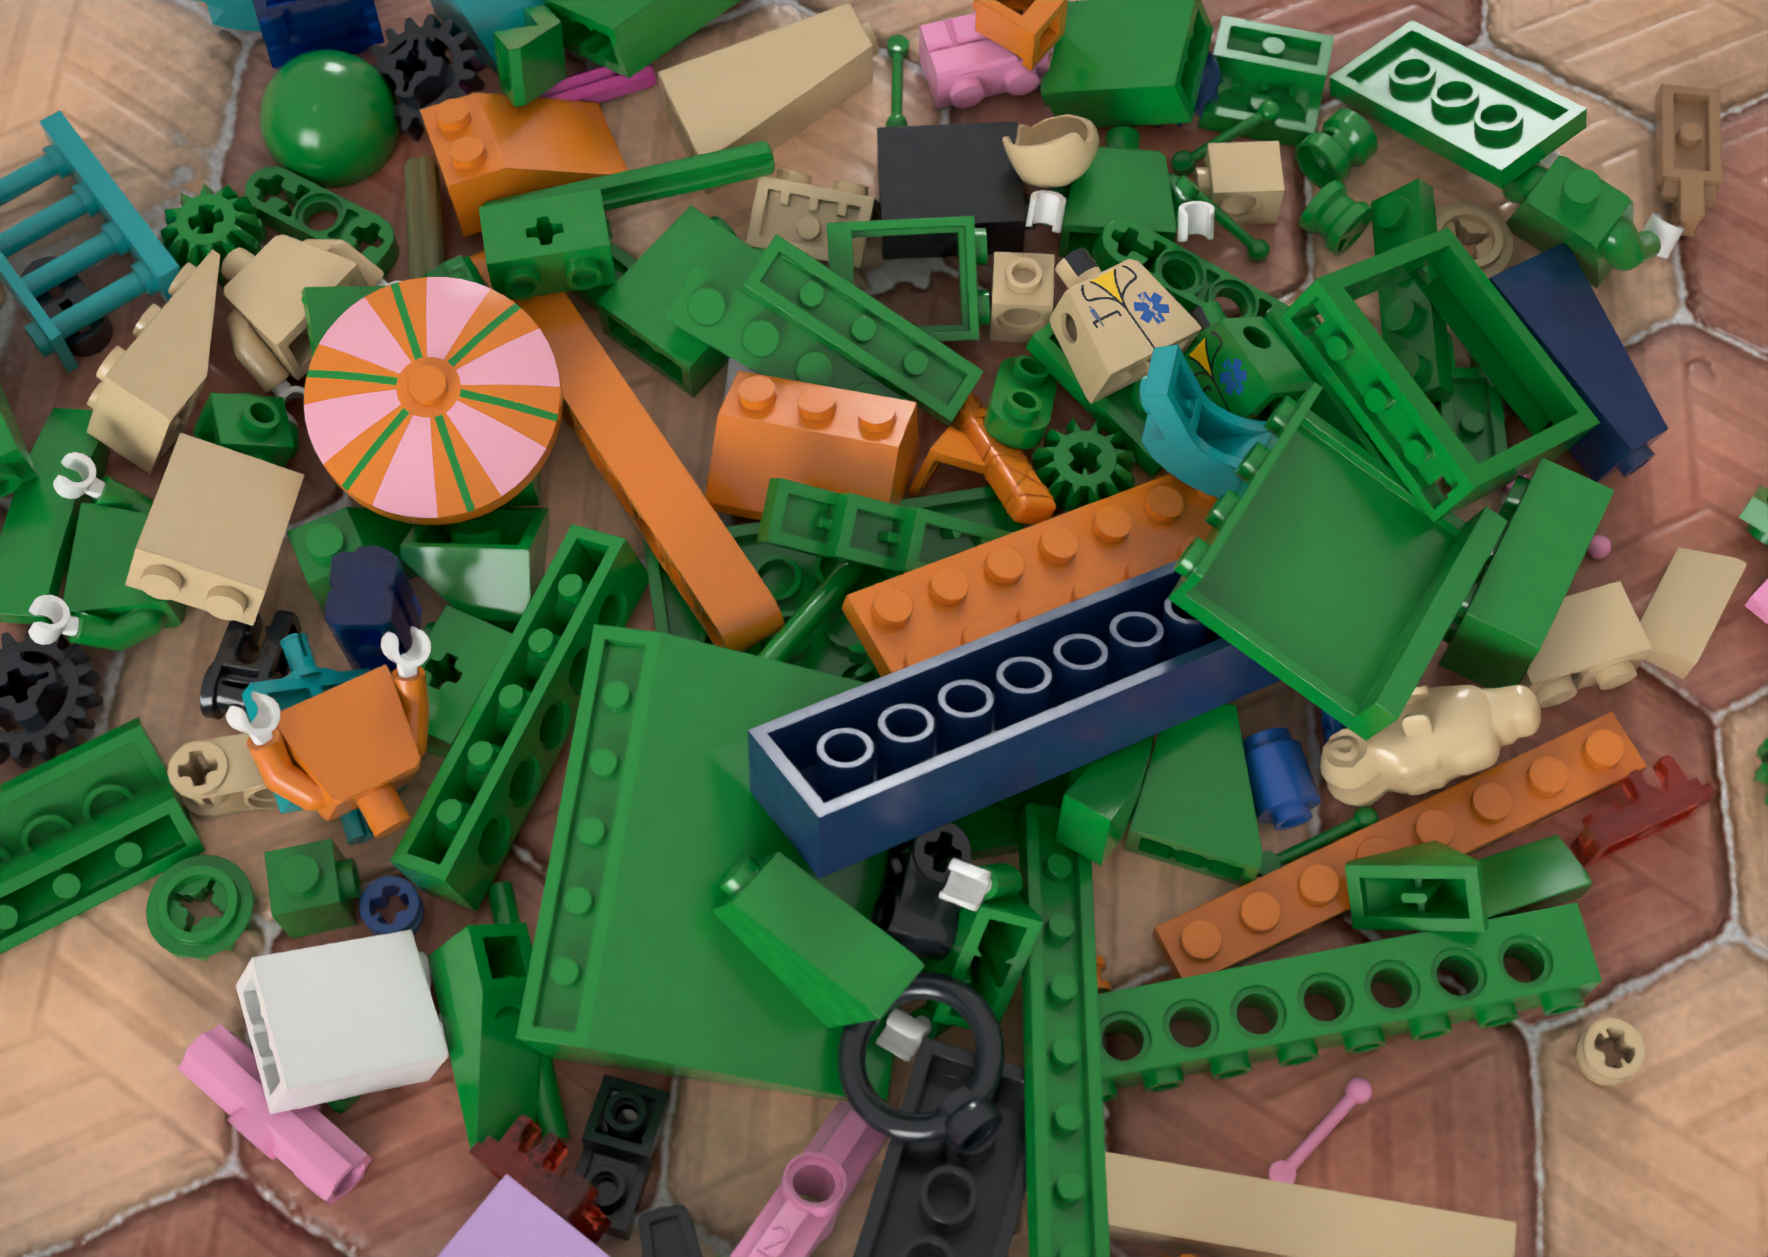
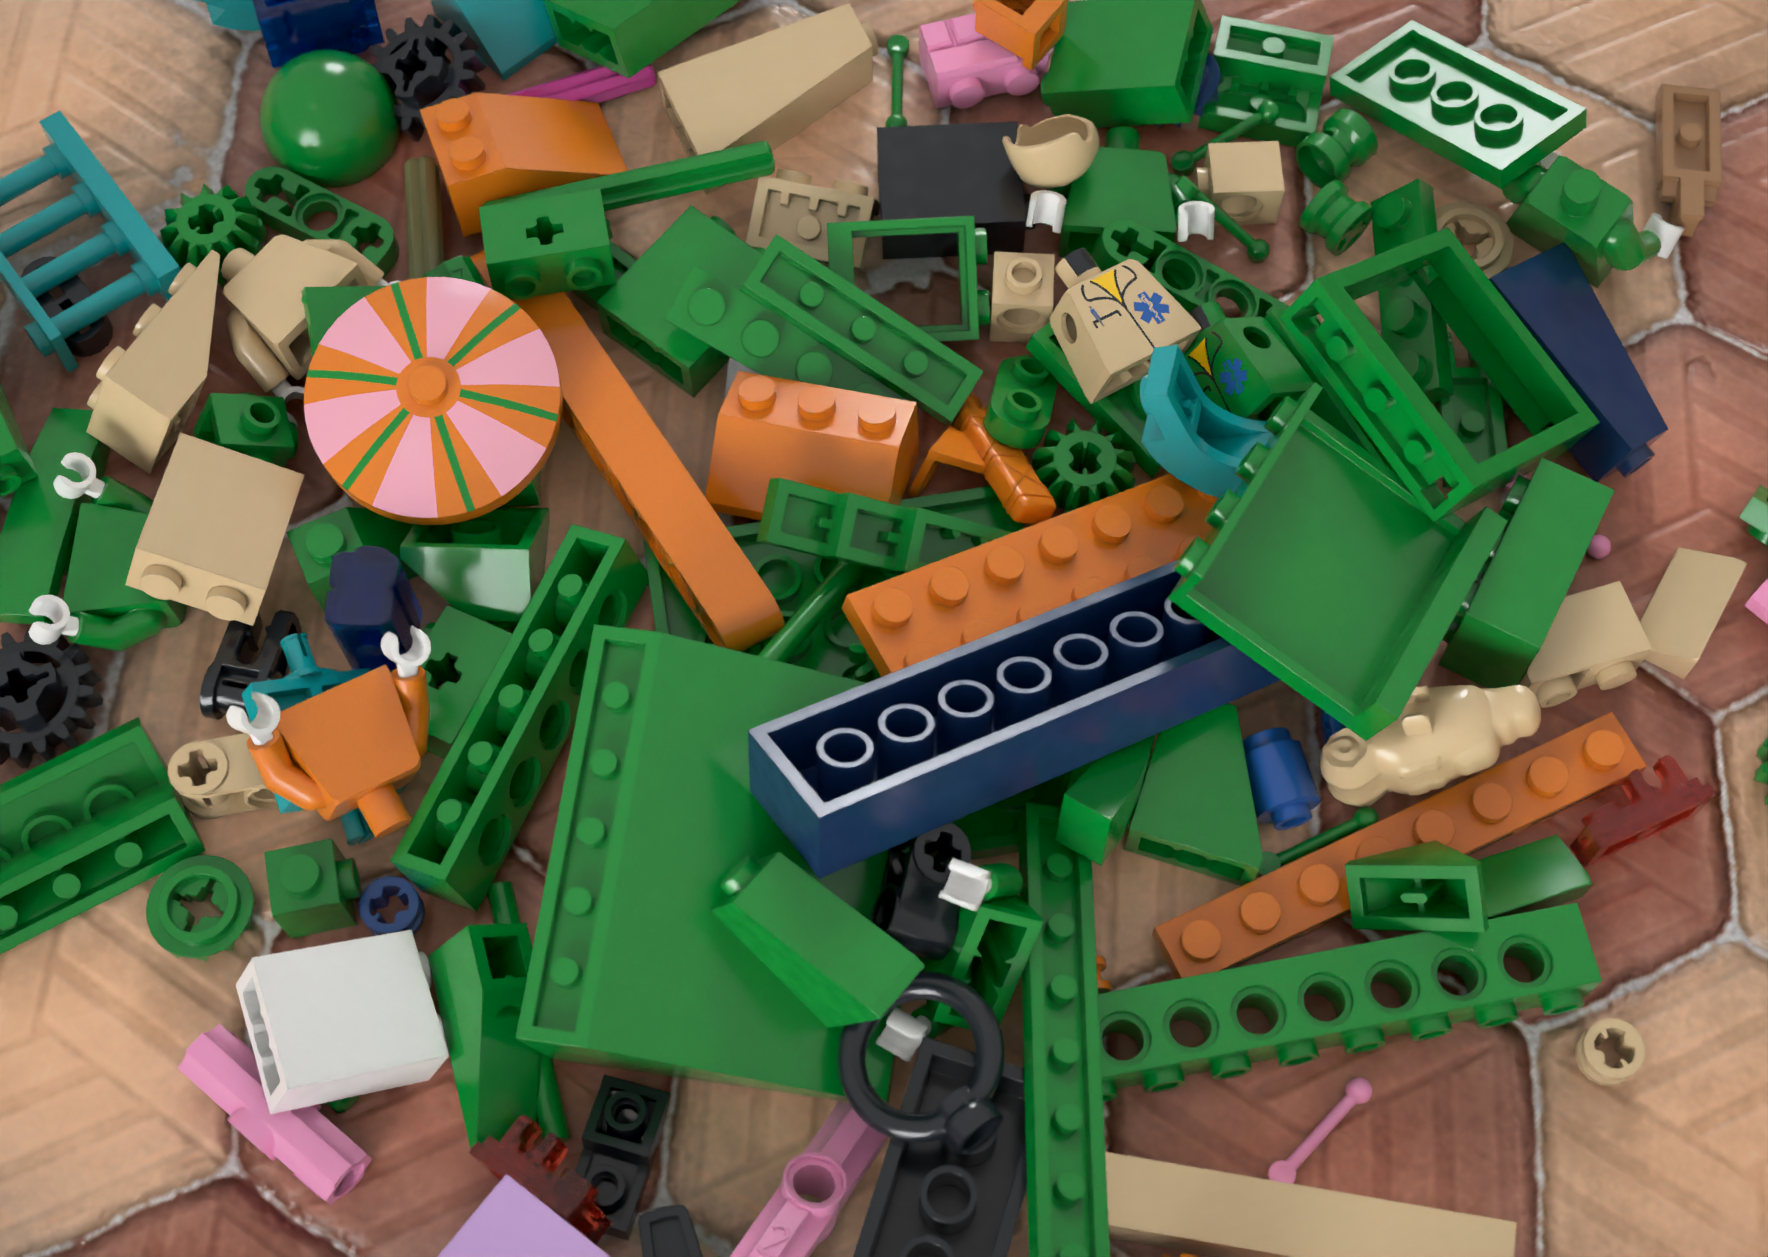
green slope [493,5,566,107] -> none

